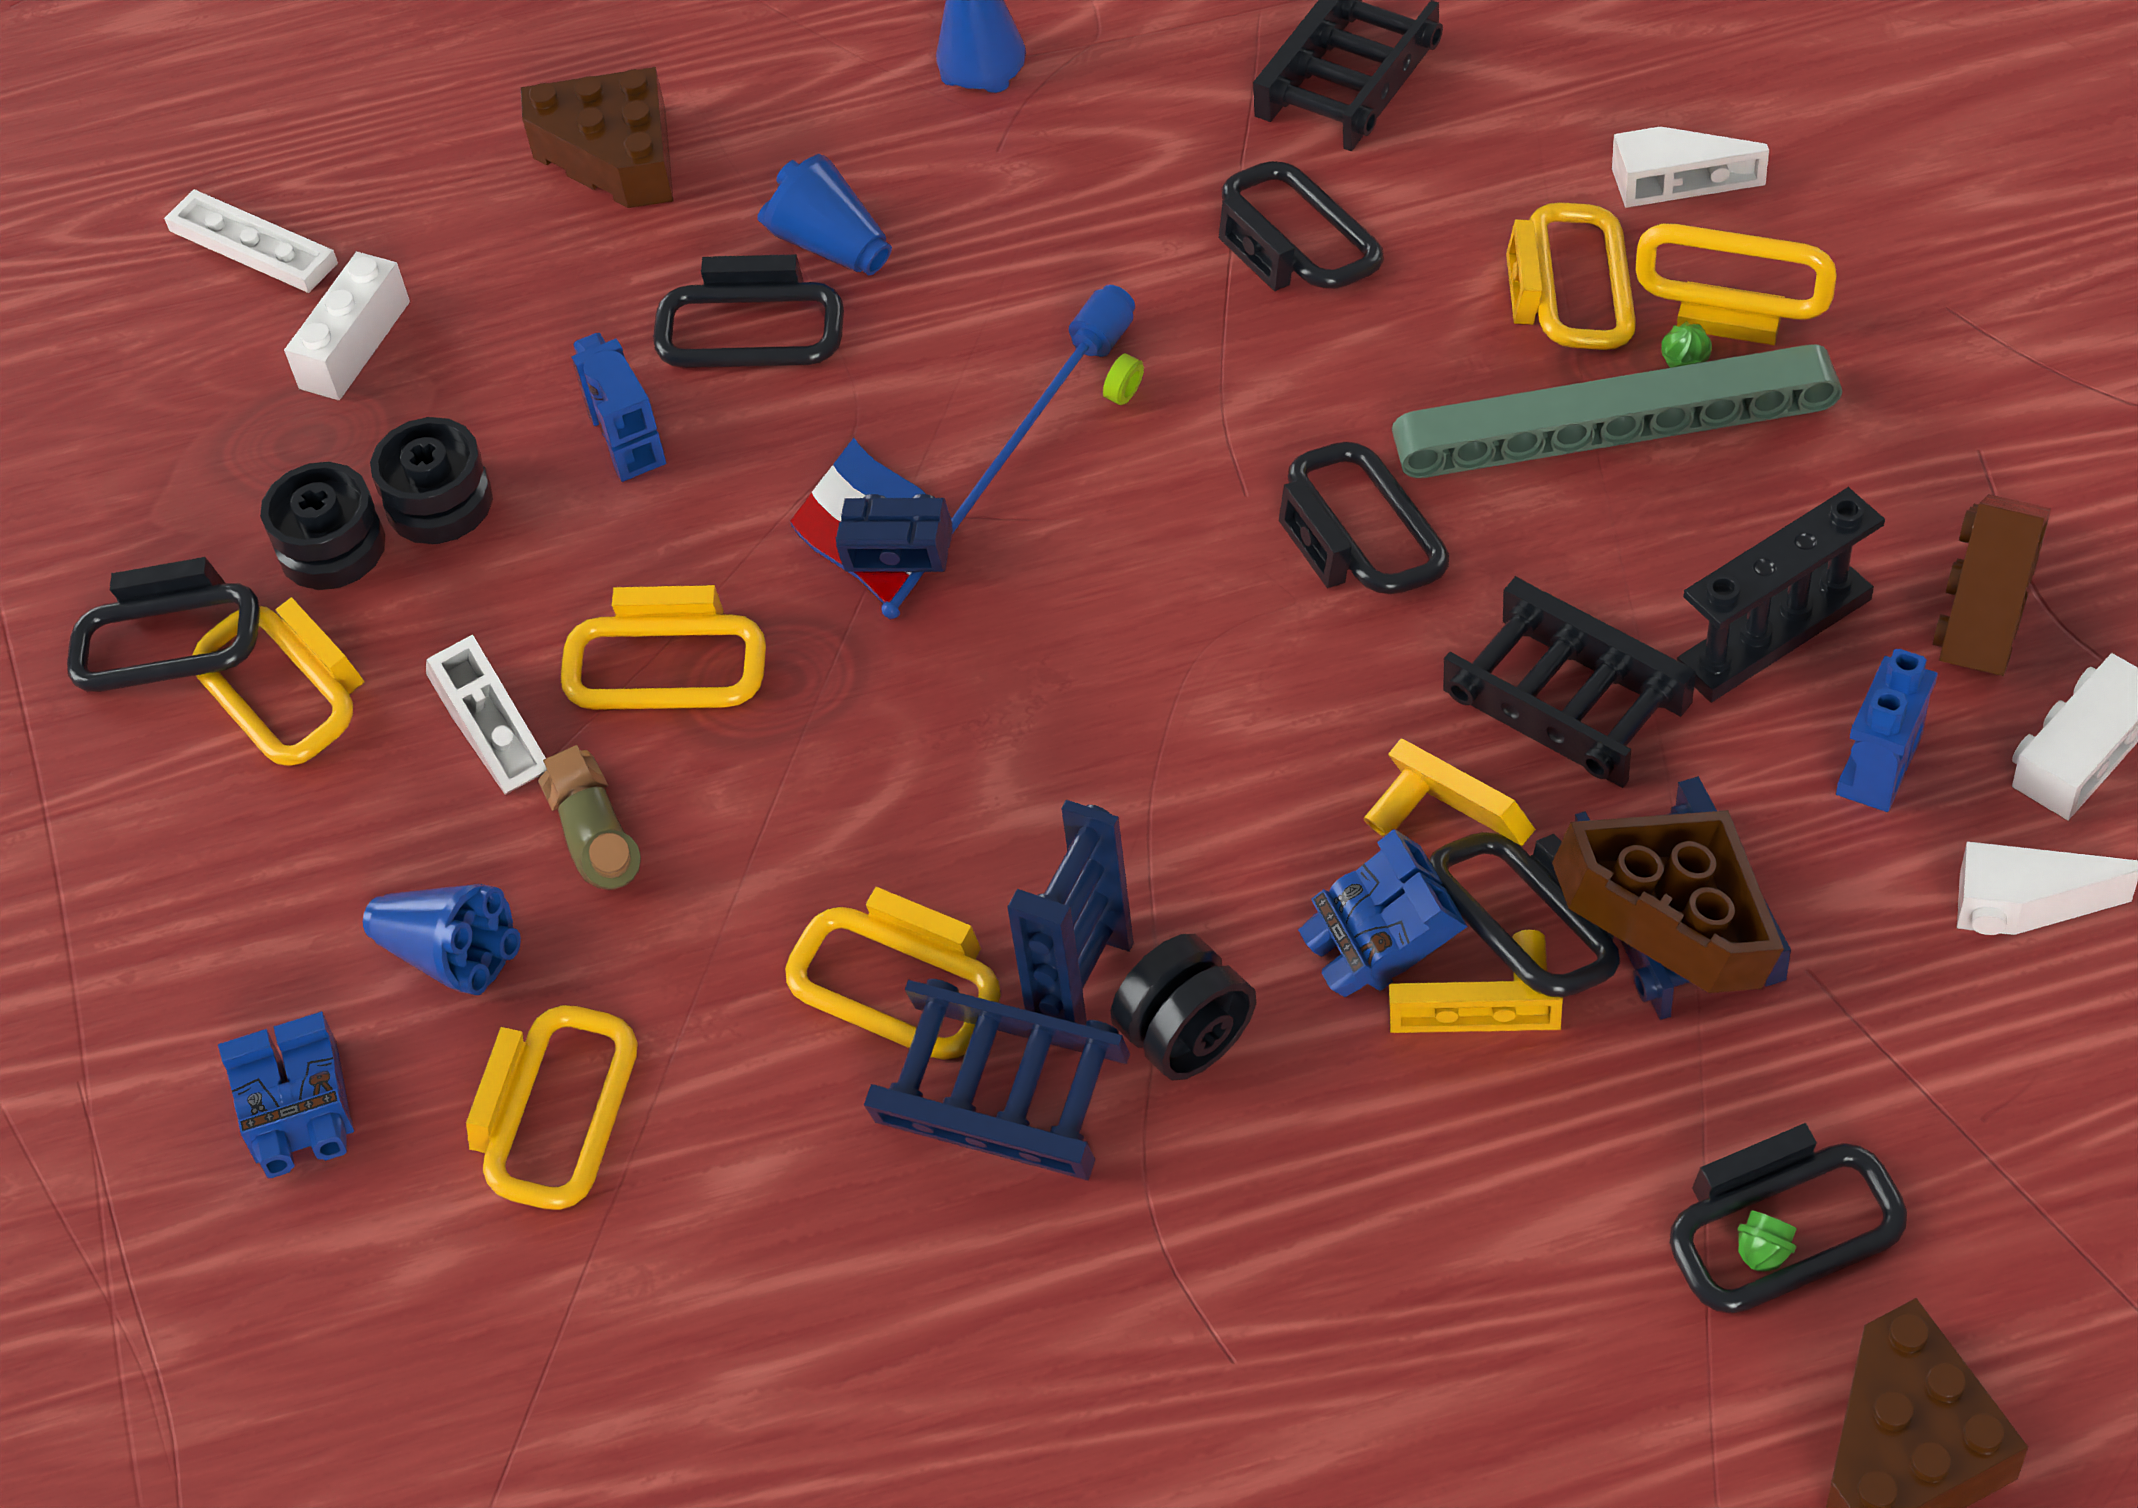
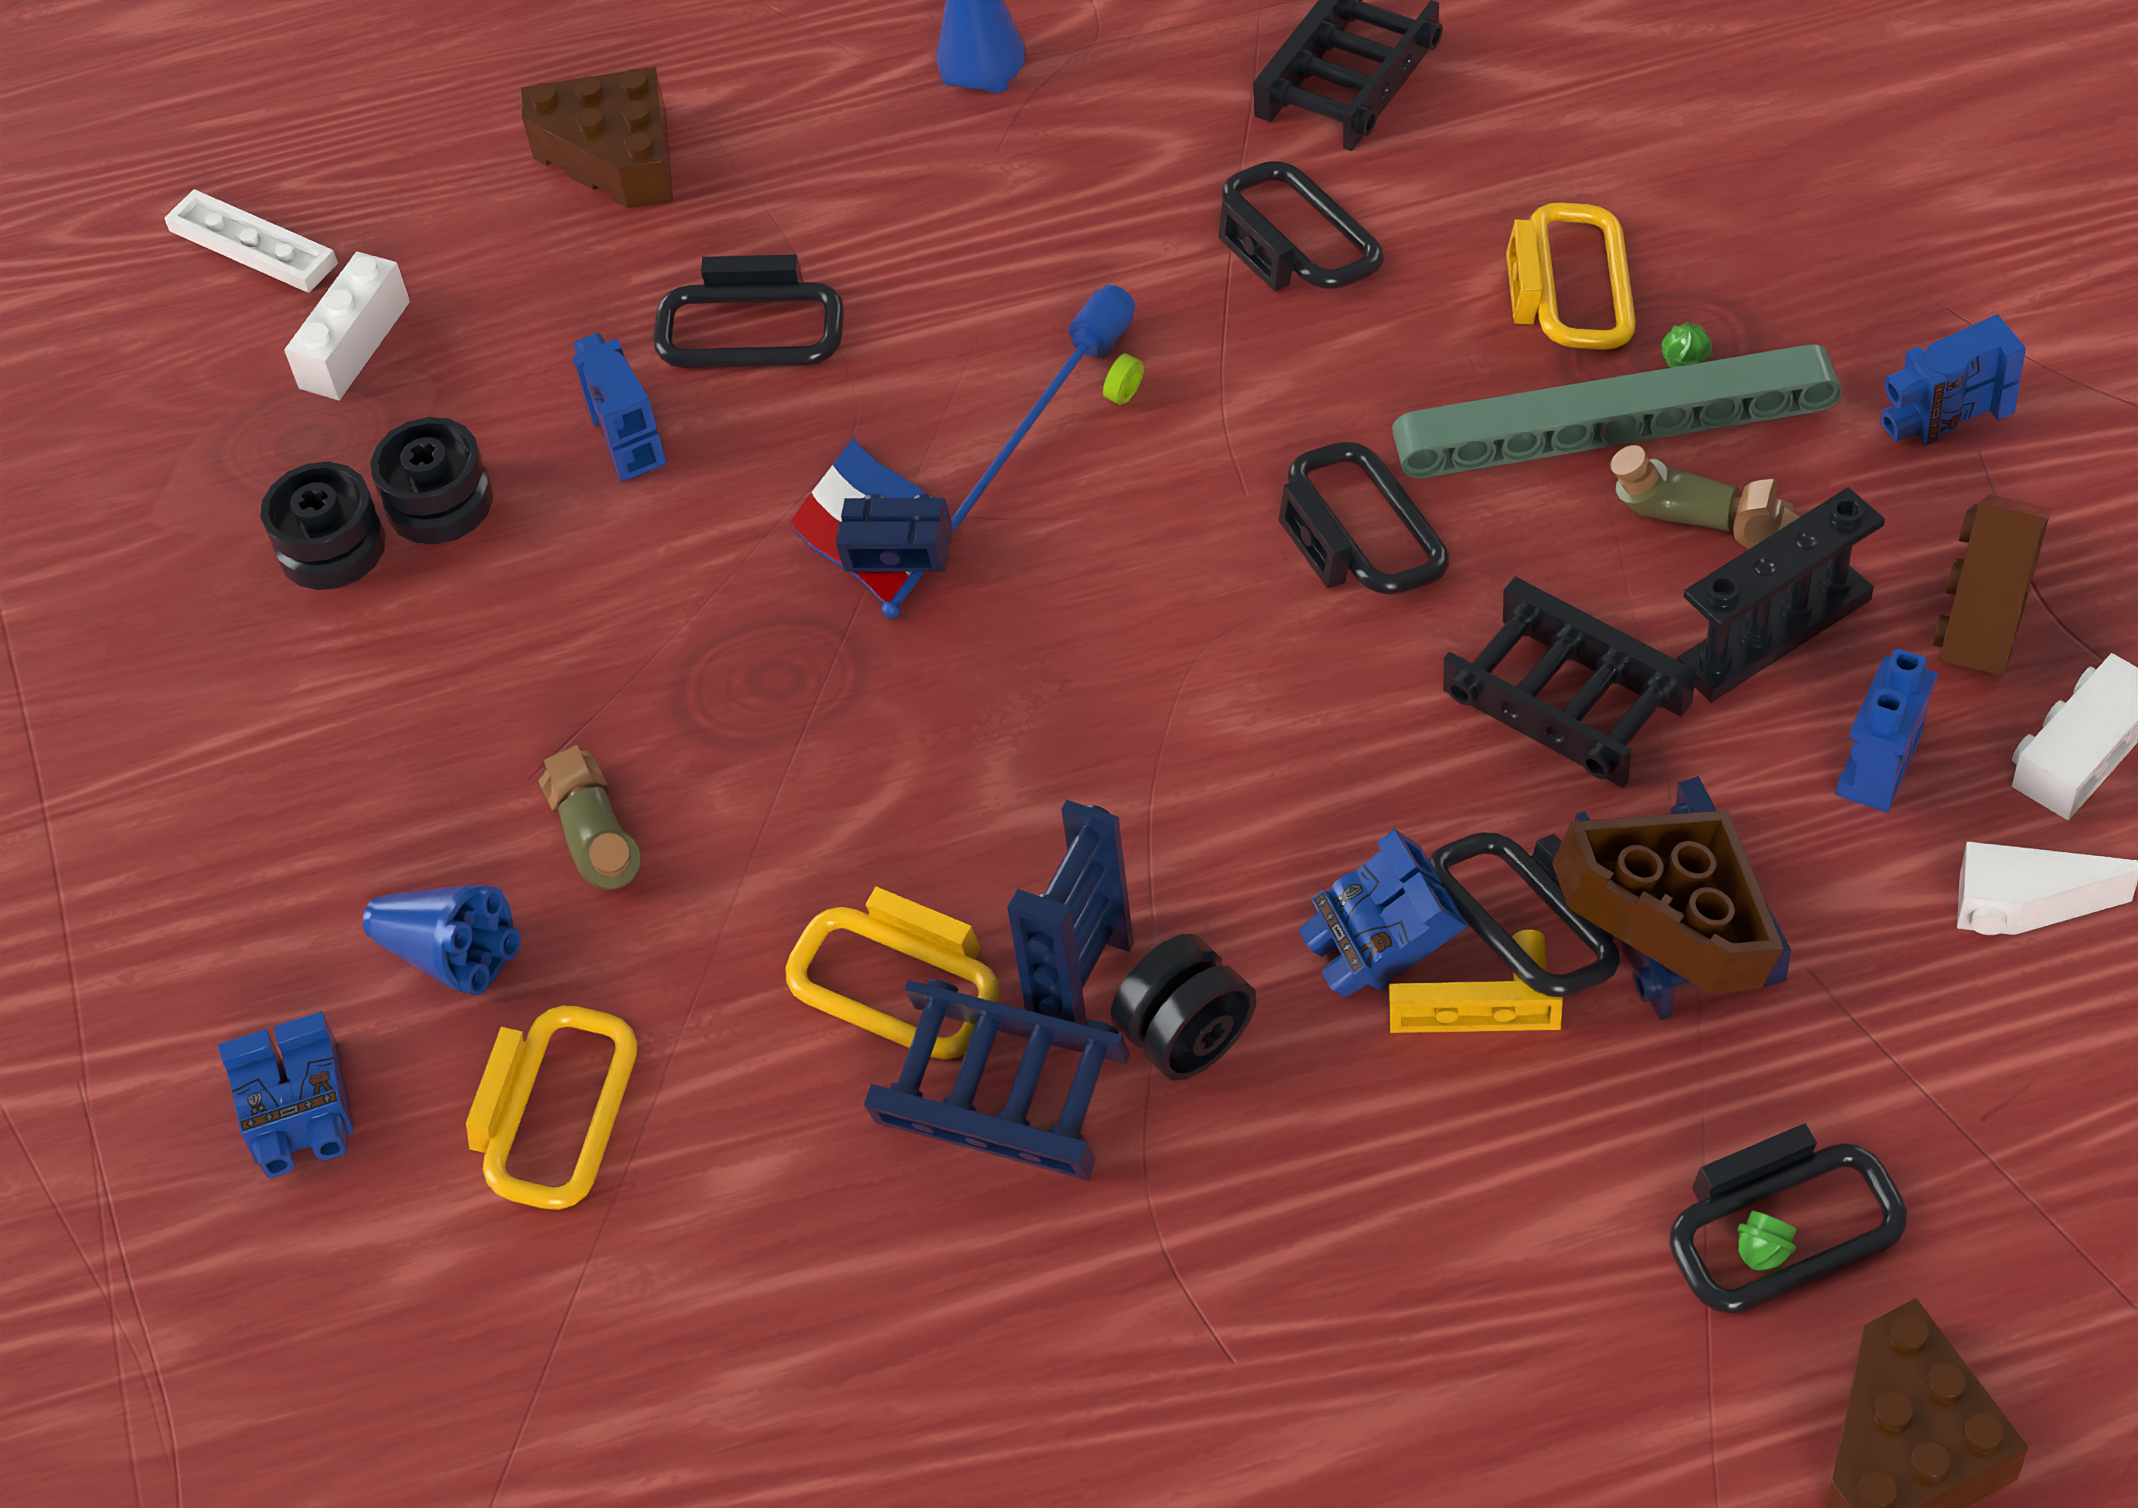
black bar [67,557,260,692] -> none
yellow bar [192,597,365,766] -> none
white slope [426,634,546,795] -> none
yellow bar [561,585,766,710] -> none
blue cone [757,154,892,275] -> none
yellow piece [1363,738,1536,846] -> none
white slope [1612,126,1769,208] -> none
yellow bar [1636,224,1836,345] -> none
none -> piece [1610,445,1800,549]
none -> blue hips [1880,314,2026,446]

